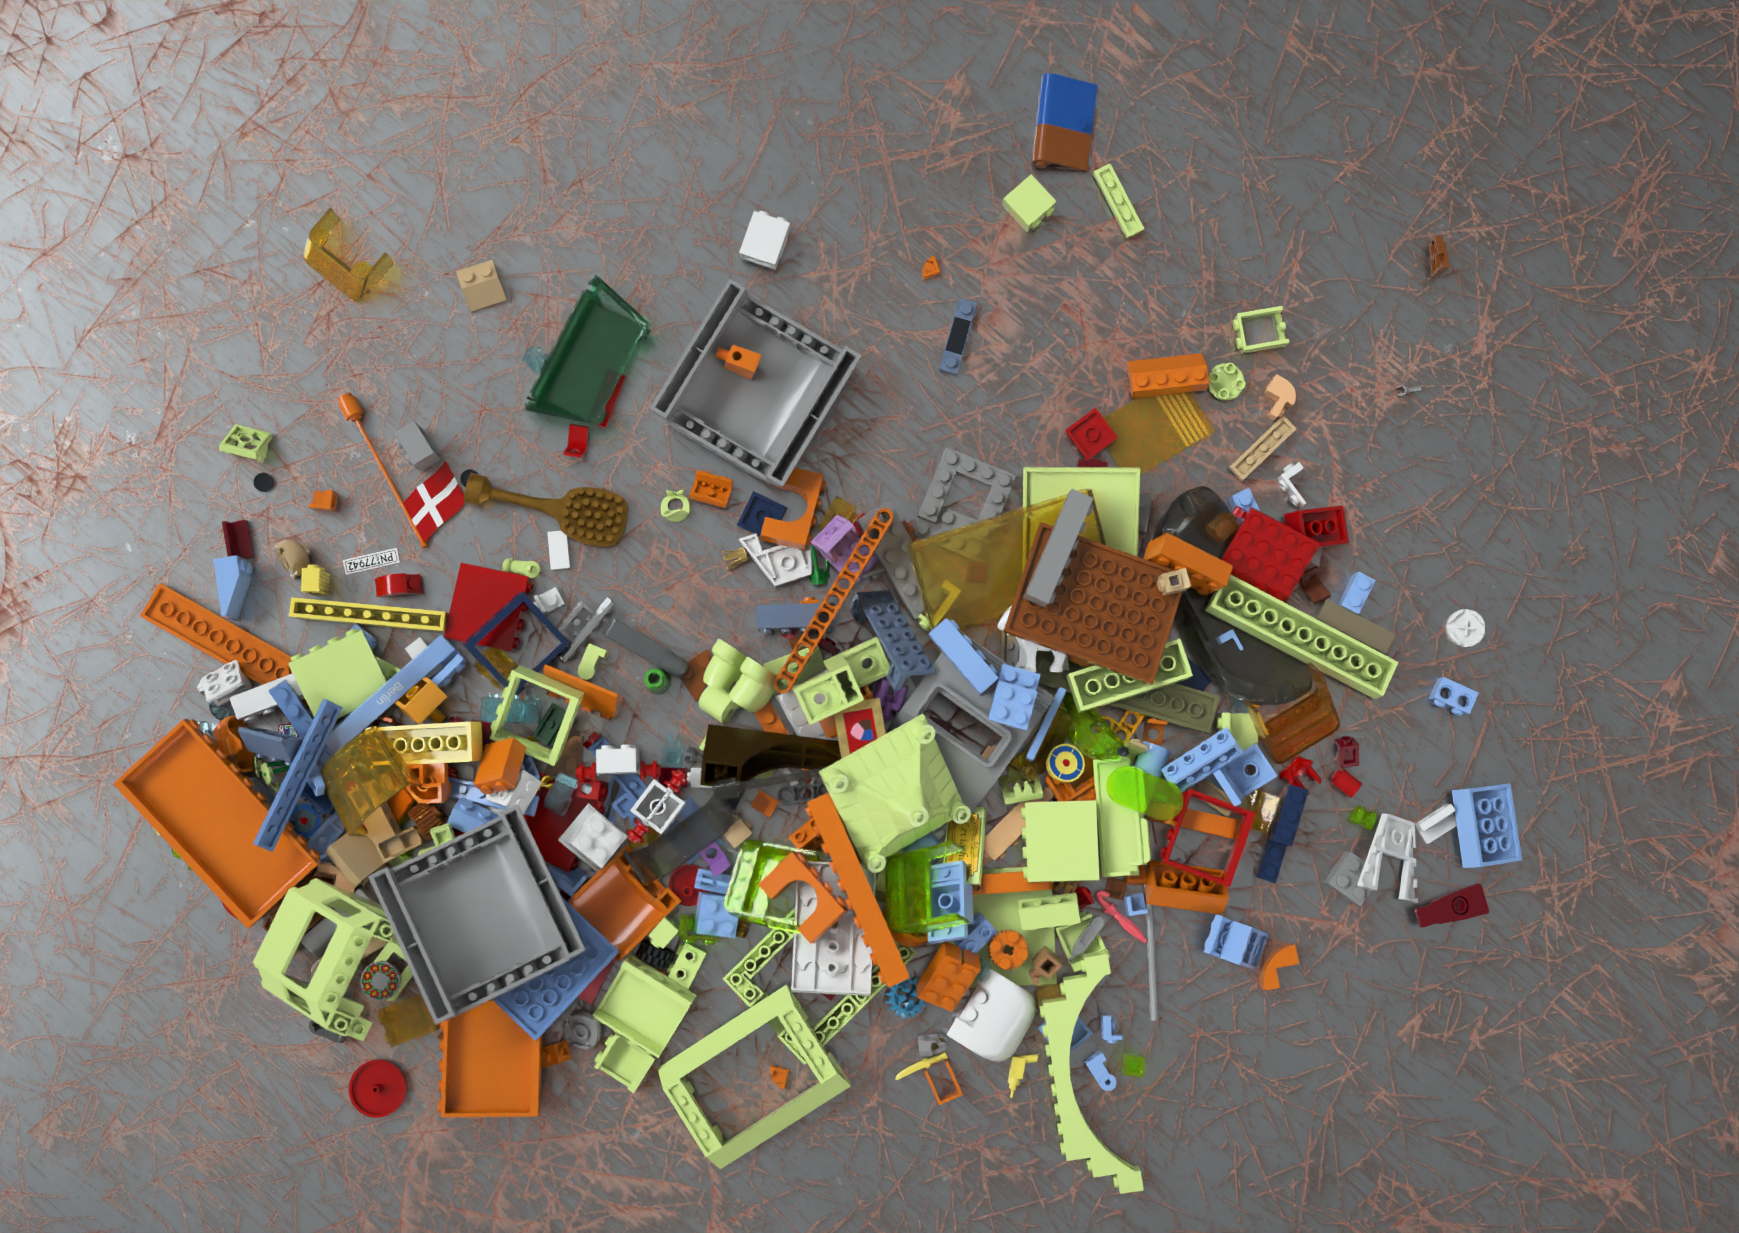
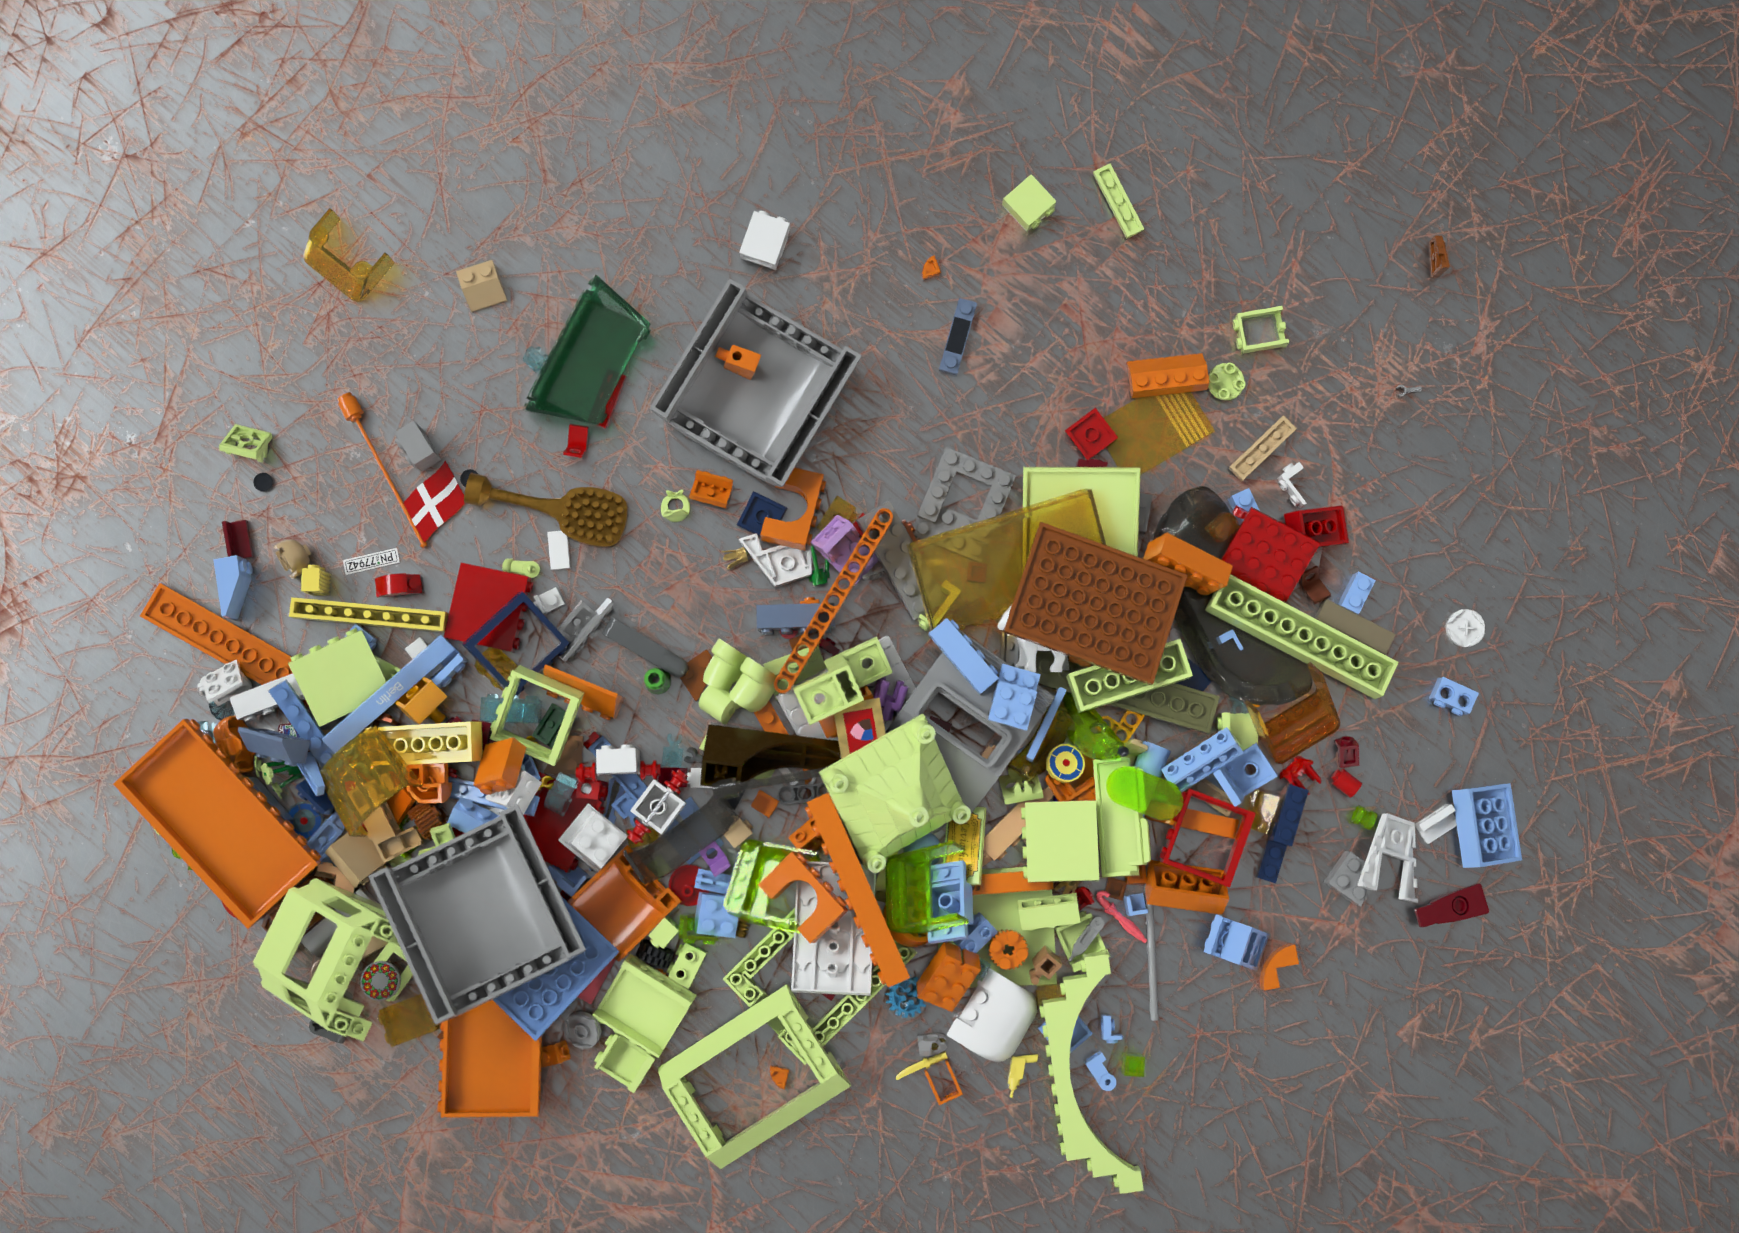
medium blue plate [253,699,343,852] -> none
orange panel [308,490,338,512] -> none
red piece [349,1059,407,1118] -> none
yellowish green leg [578,643,609,681] -> none
sand blue bracket [850,590,935,691] -> none
light grey brick [1023,489,1094,607] -> none
door [1032,73,1097,171] -> none
orange bracket [1142,717,1168,745] -> none
tan window [1157,568,1191,596] -> none
light nougat brick [1263,374,1296,421] -> none

